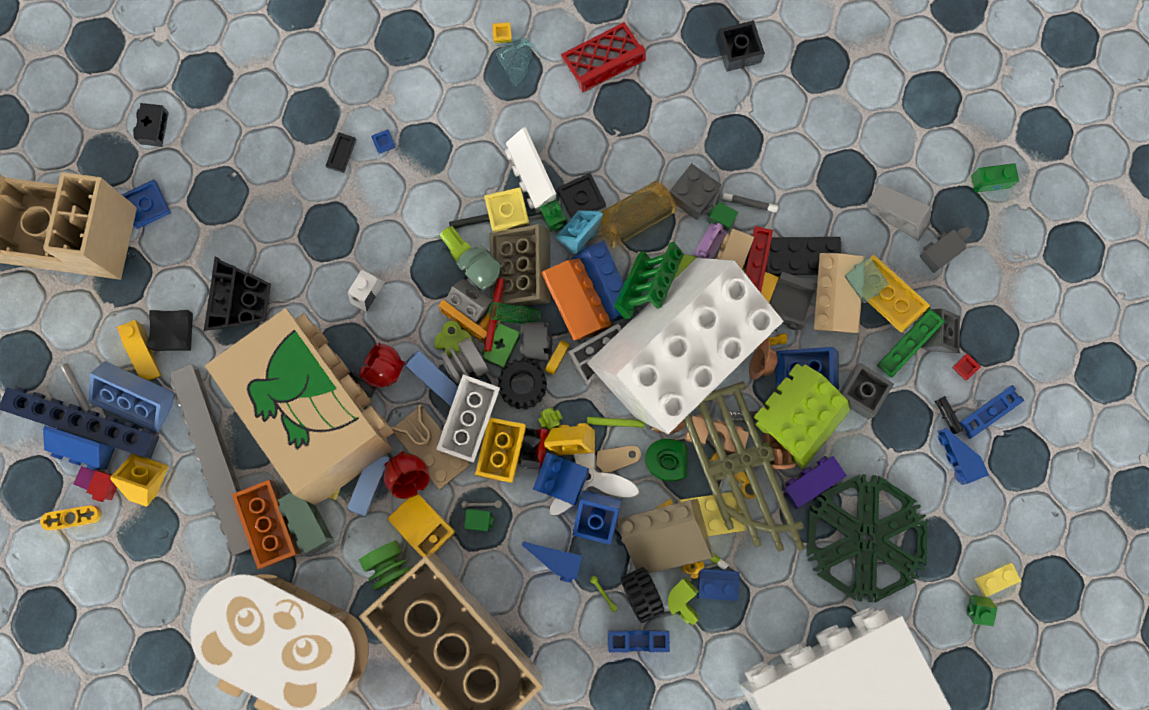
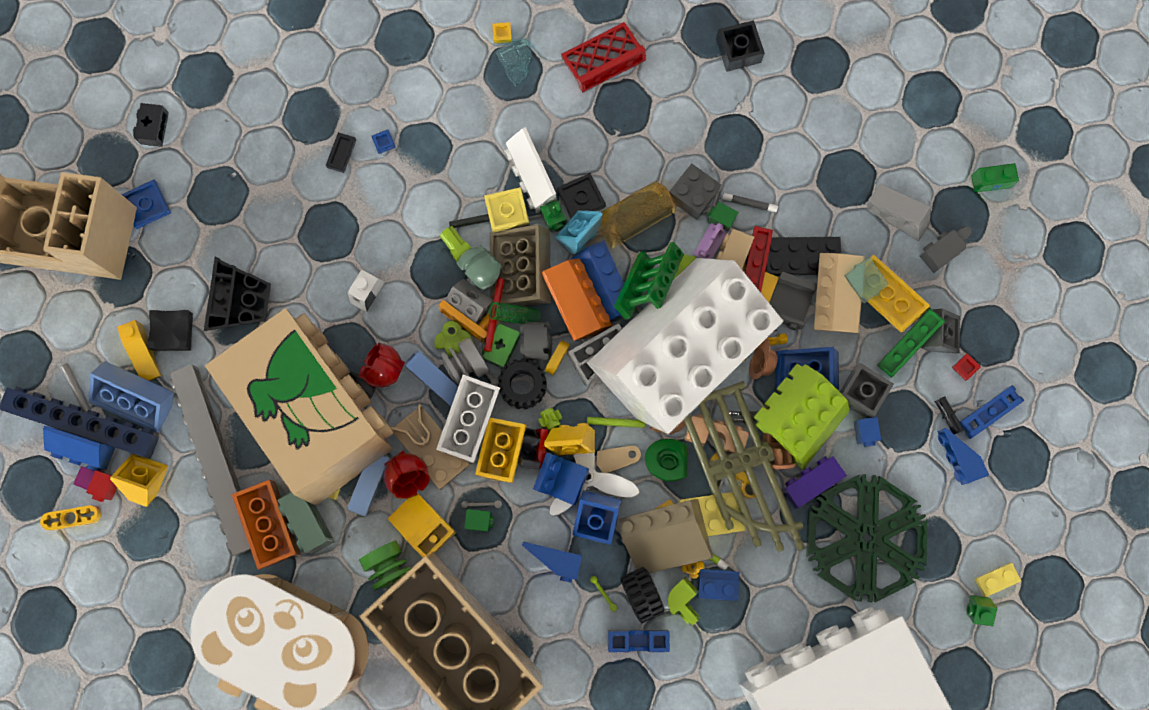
none -> blue brick [854,417,881,447]

